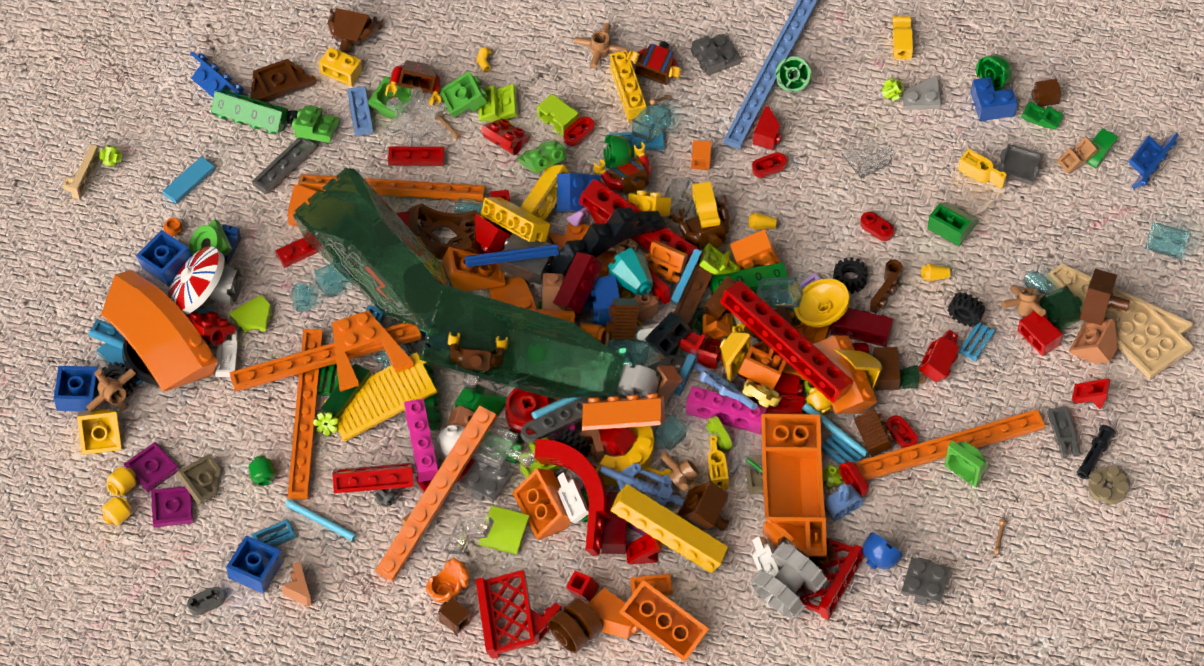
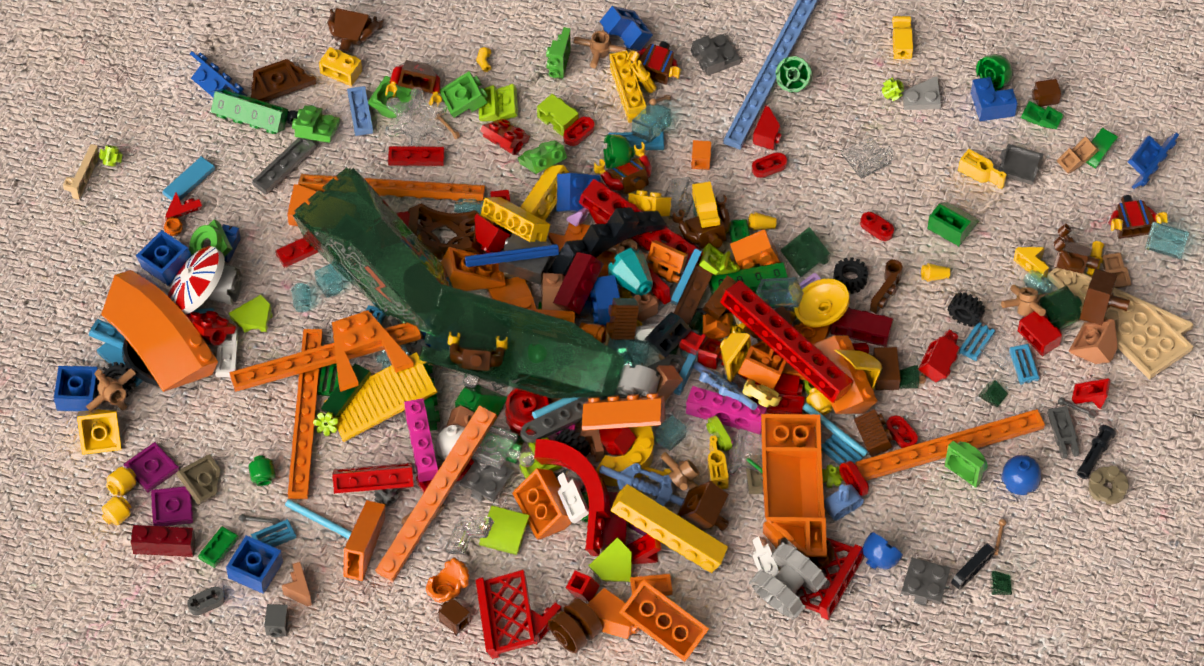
none -> dark red brick [130,525,196,557]
none -> red slope [165,192,202,221]
none -> green plate [198,526,239,568]
none -> dark grey hinge [239,514,280,525]
none -> dark grey brick [264,604,289,637]
none -> orange slope [343,500,386,581]
none -> bright green plate [546,27,571,79]
none -> lime slope [588,538,631,582]
none -> blue brick [599,6,653,51]
none -> yellow axle [631,60,656,93]
none -> green plate [729,219,750,243]
none -> clear green hinge [780,227,830,277]
none -> black beam [951,543,996,590]
none -> clear green slope [978,380,1008,407]
none -> clear green slope [990,571,1012,595]
none -> blue cylinder [1001,455,1042,495]
none -> dark azure tile [1009,344,1040,385]
none -> yellow slope [1014,247,1049,282]
none -> reddish brown torso [1053,223,1100,274]
none -> dark grey hinge [1058,397,1097,418]
none -> yellow axle [1087,241,1104,277]
none -> medium nougat slope [1102,253,1132,288]
none -> torso [1108,195,1168,239]

